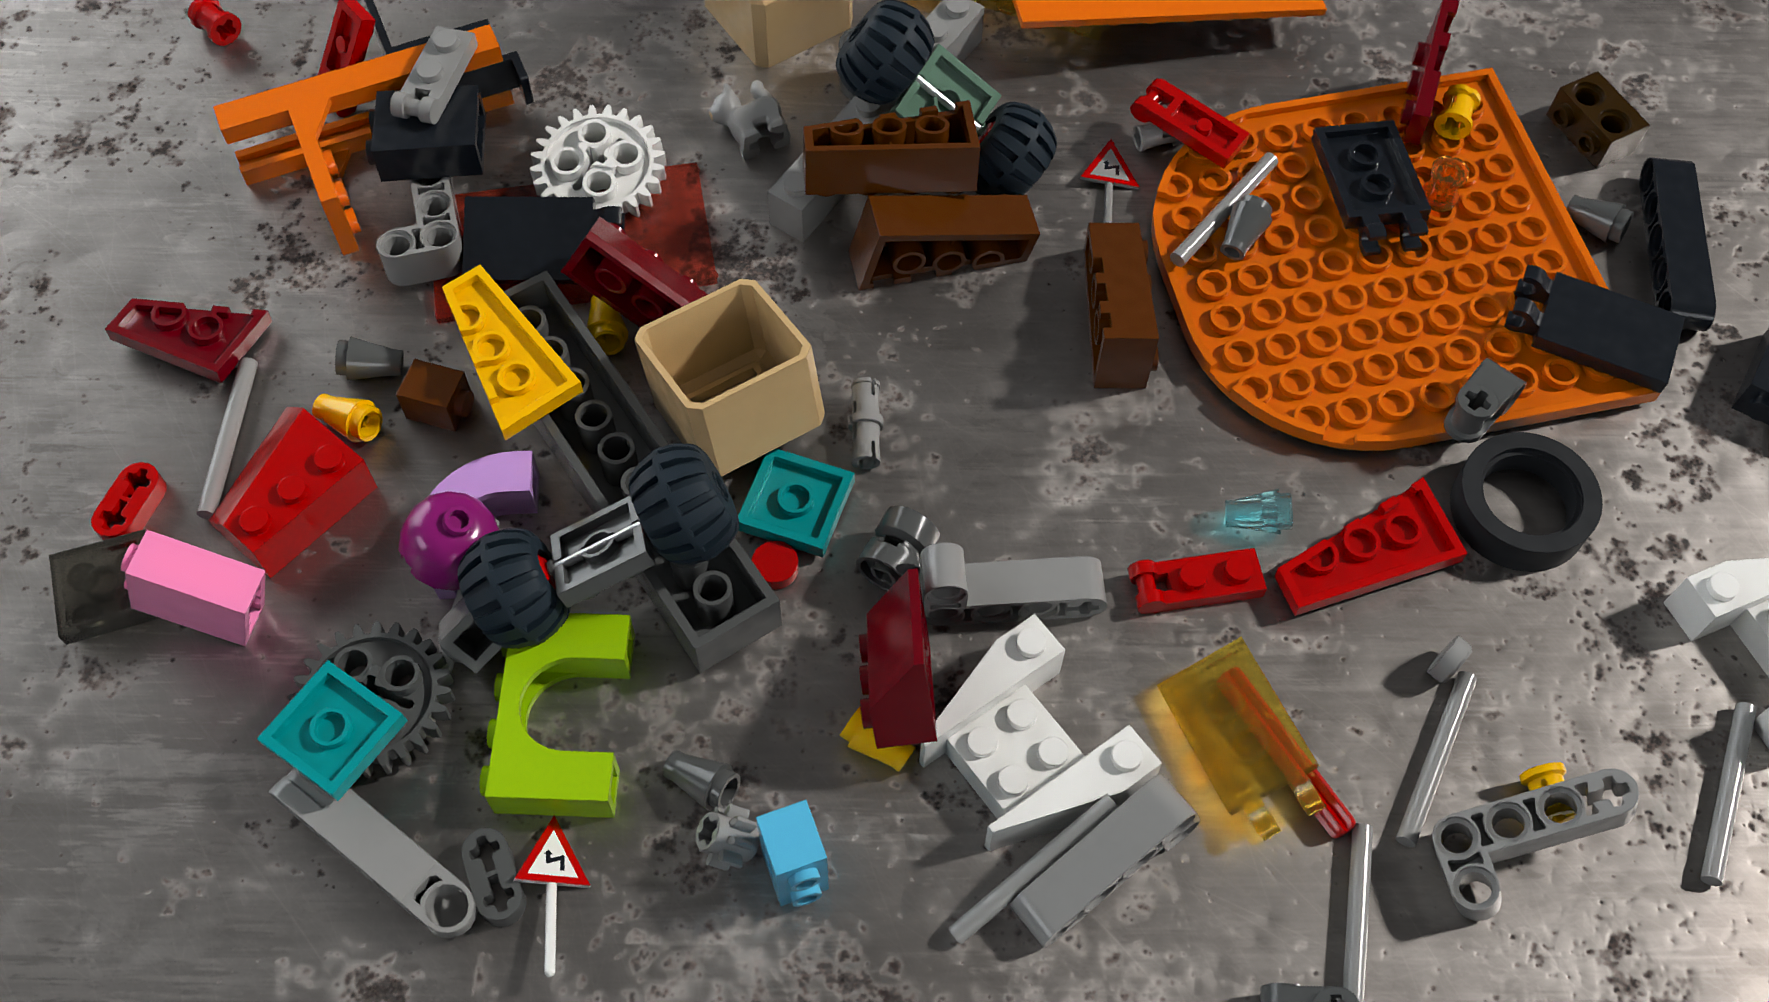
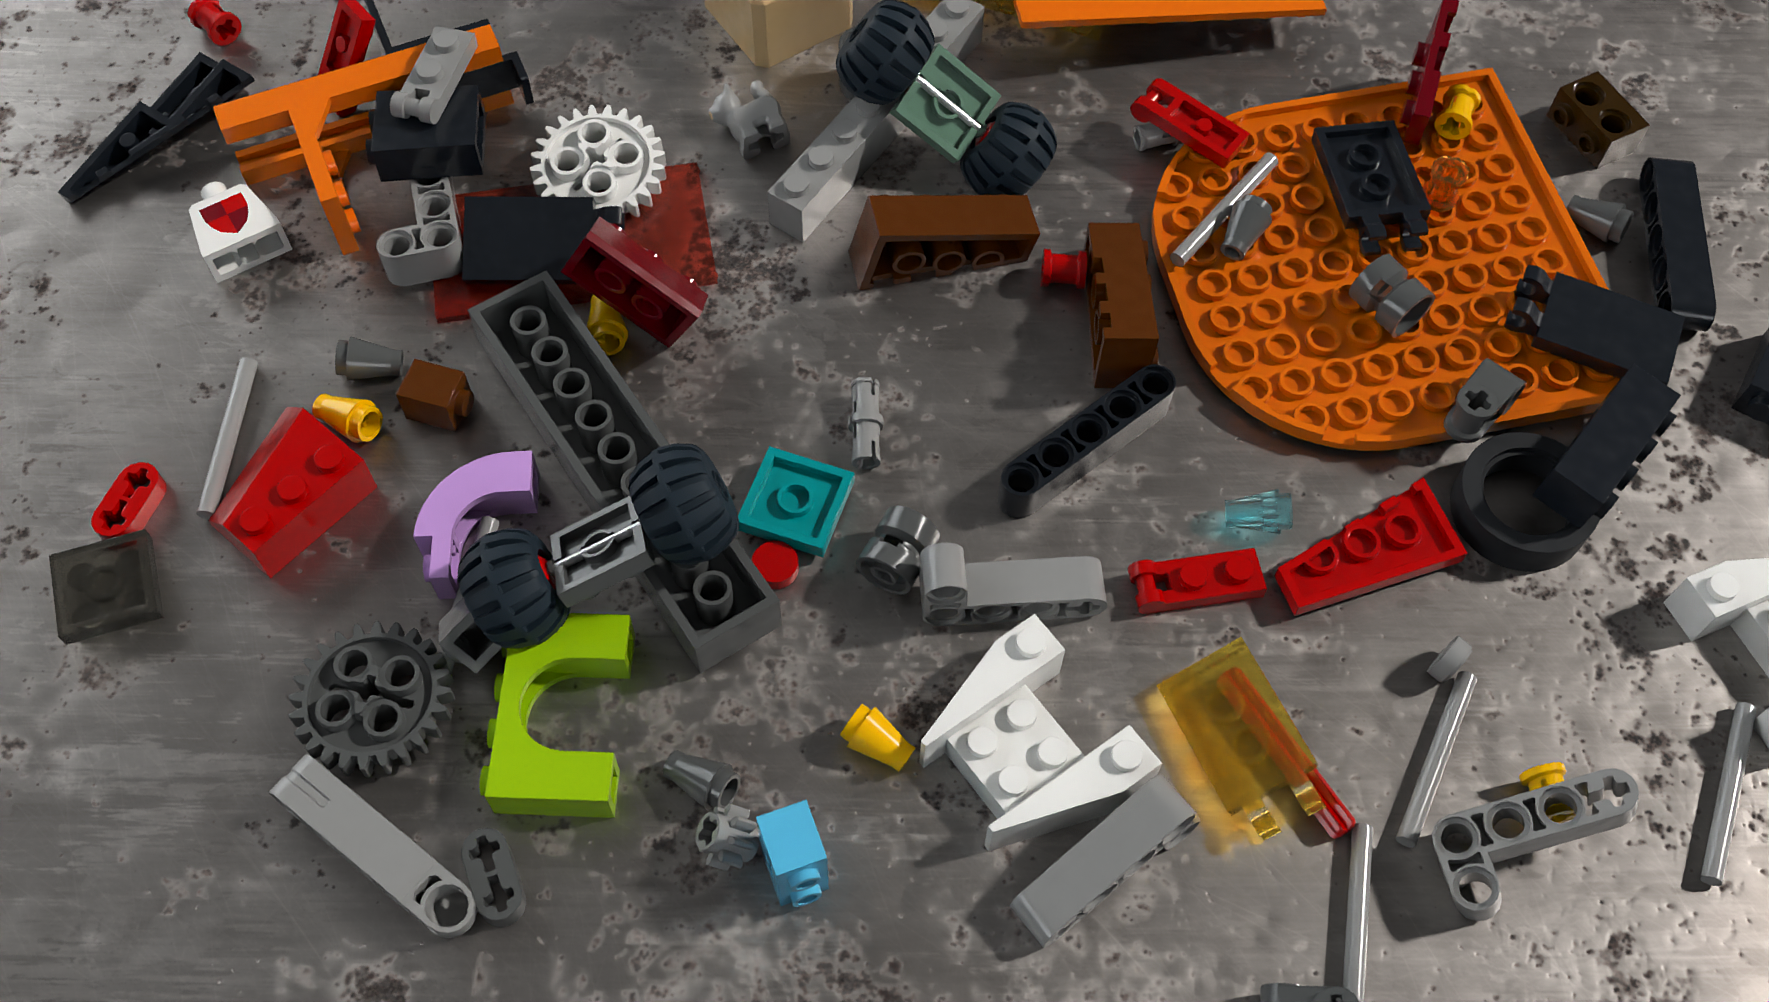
dark red wing [105,298,273,383] -> none
bright pink brick [121,530,265,647] -> none
teal plate [257,660,408,801] -> none
magenta cylinder [399,491,499,591] -> none
yellow wing [442,265,583,441] -> none
piece [513,815,591,977] -> none
tan plate [634,279,825,477] -> none
reddish brown wedge [803,100,980,197] -> none
dark red slope [859,568,937,749] -> none
light grey bar [948,794,1118,944] -> none
piece [1079,139,1140,223] -> none
none -> black wedge [58,52,255,203]
none -> white torso [189,182,293,283]
none -> black beam [998,364,1176,518]
none -> red bush [1041,248,1087,289]
none -> dark grey wheel [1348,254,1435,337]
none -> black brick [1532,364,1681,529]

